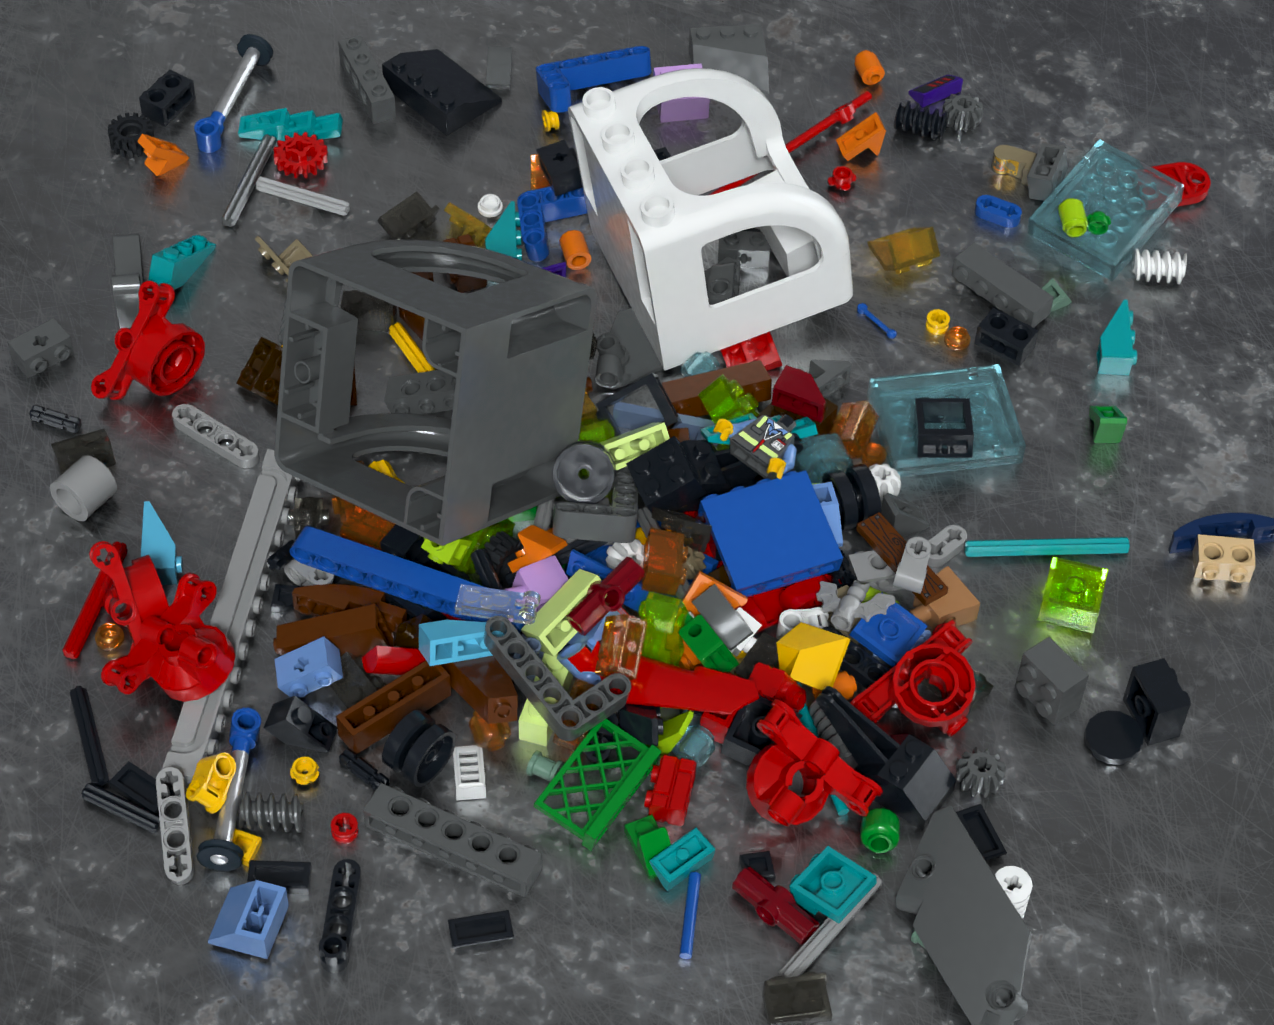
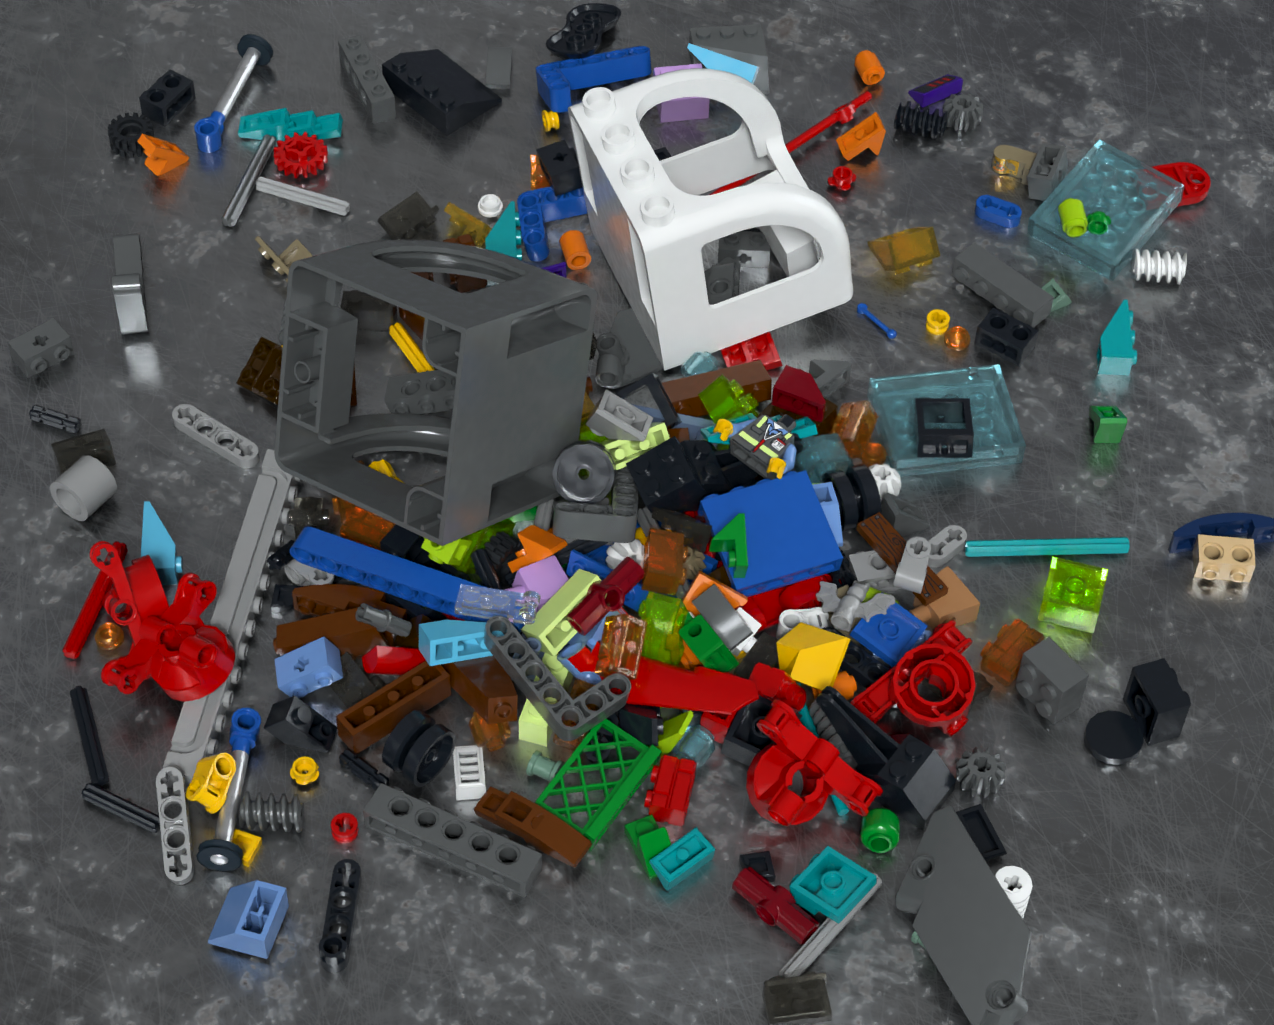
red piece [91,281,205,400] -> none
black tile [109,761,175,815] -> none
teal slope [148,235,216,290] -> none
black tile [247,860,312,894] -> none
black tile [448,910,514,948] -> none
blue bar [679,872,701,959] -> none
none -> dark grey axle [355,603,412,637]
none -> reddish brown slope [474,786,592,868]
none -> black plate [546,3,621,59]
none -> light grey slope [585,389,653,442]
none -> medium azure slope [687,43,759,85]
none -> green slope [709,513,748,578]
none -> clear orange brick [980,618,1045,686]

